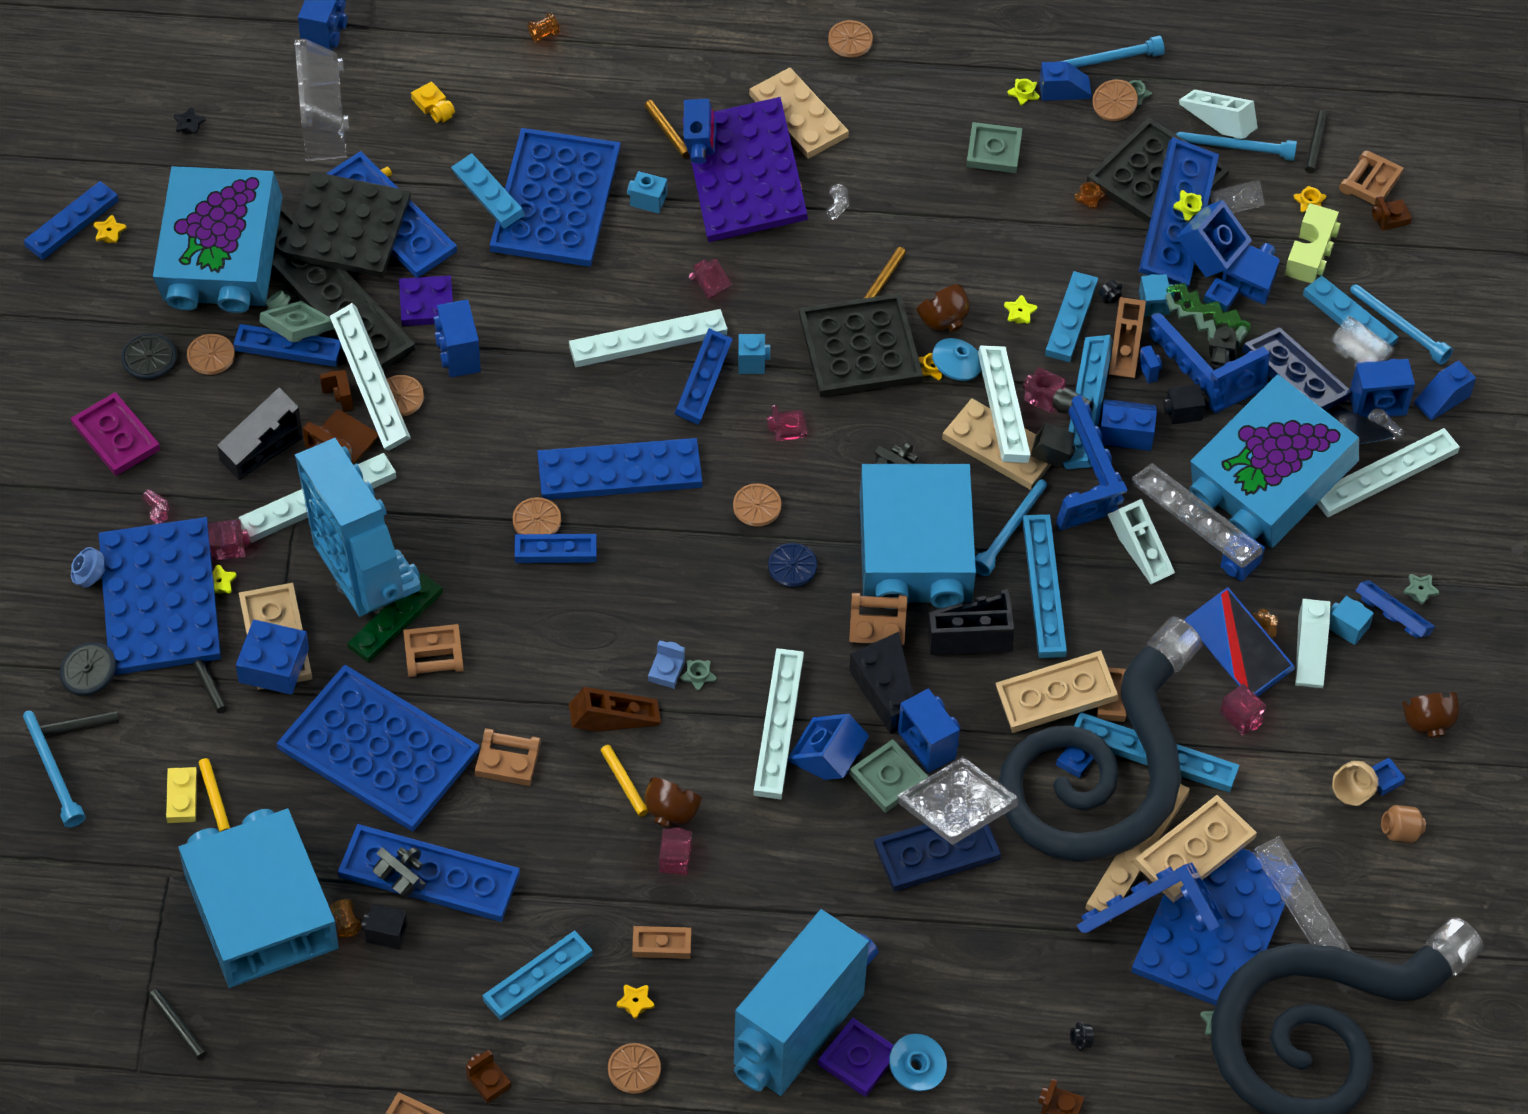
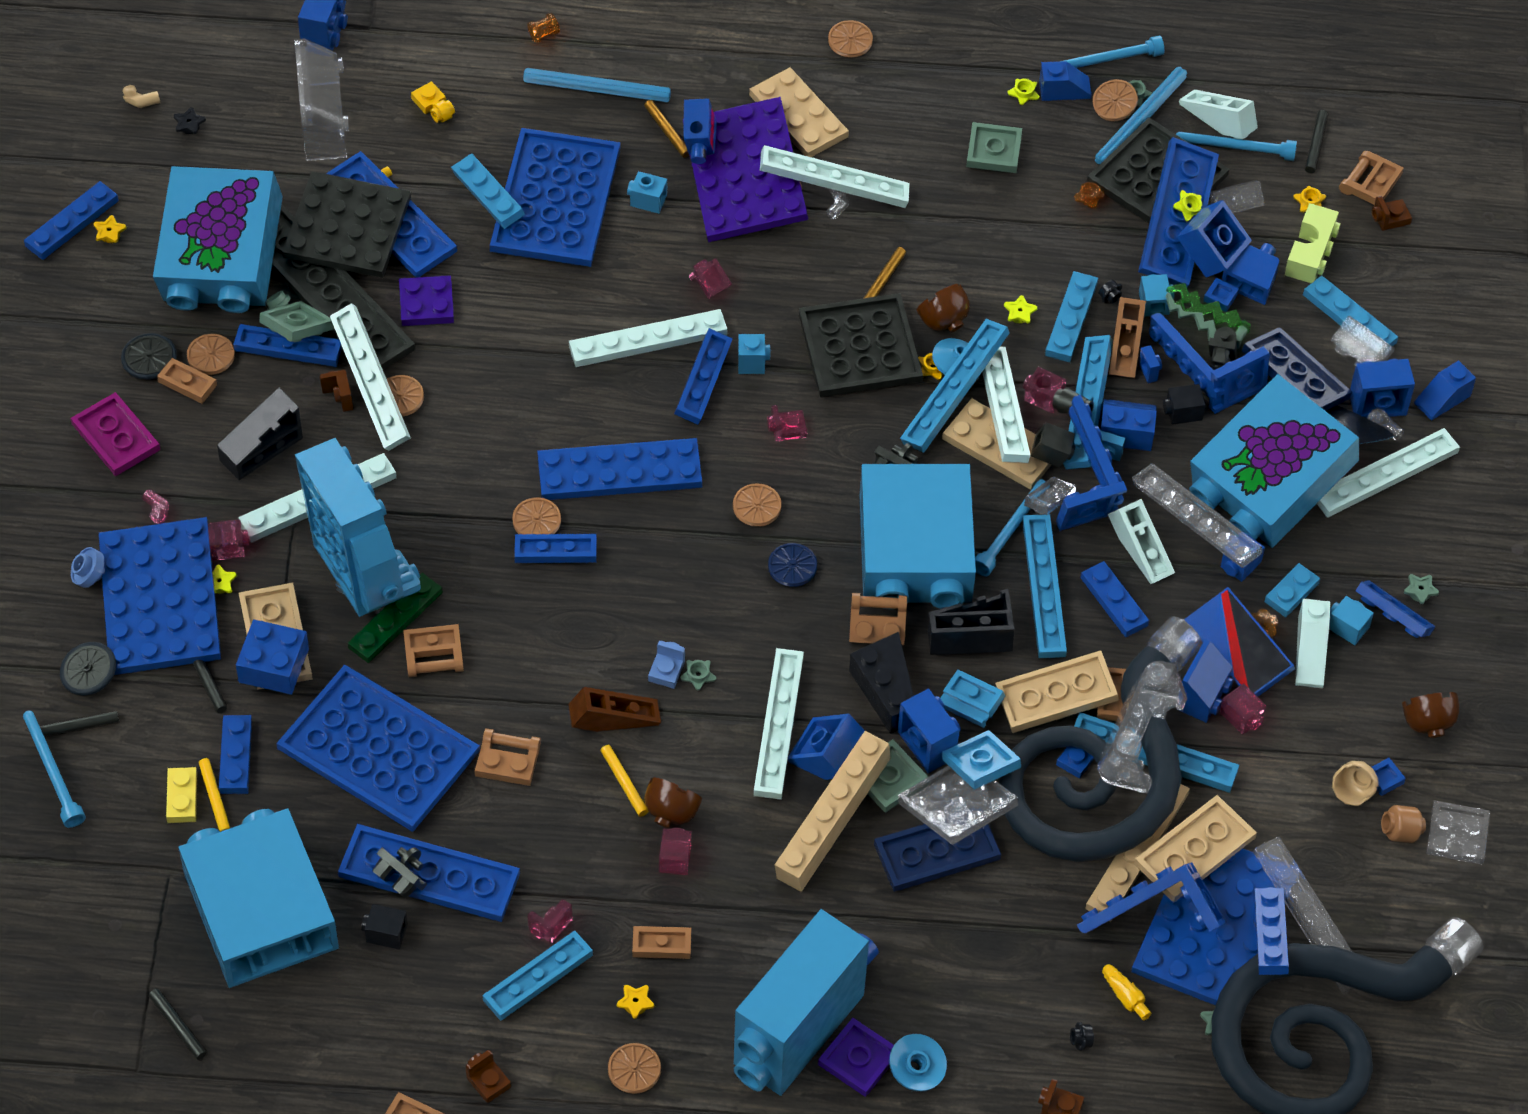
reddish brown bracket [303,409,379,465] -> none
clear orange bush [329,899,362,937] -> none
blue brick [433,299,481,378] -> none
dark azure piece [1350,284,1453,365] -> none
none -> tan arm [123,85,160,108]
none -> medium nougat plate [157,358,217,404]
none -> blue plate [219,715,252,794]
none -> dark azure axle [523,68,671,102]
none -> clear pink bracket [527,899,573,943]
none -> light aqua plate [760,145,909,208]
none -> tan brick [775,731,891,892]
none -> dark azure plate [900,319,1010,453]
none -> dark azure plate [940,670,1006,728]
none -> dark azure plate [942,730,1021,790]
none -> clear plate [1024,476,1076,515]
none -> blue plate [1080,561,1149,638]
none -> dark azure axle [1095,67,1187,164]
none -> clear windscreen [1097,661,1187,794]
none -> dark azure plate [1100,430,1125,461]
none -> yellow piece [1102,964,1152,1021]
none -> blue slope [1176,639,1234,723]
none -> plate [1255,888,1289,975]
none -> dark azure plate [1264,563,1320,617]
none -> clear plate [1426,800,1490,865]

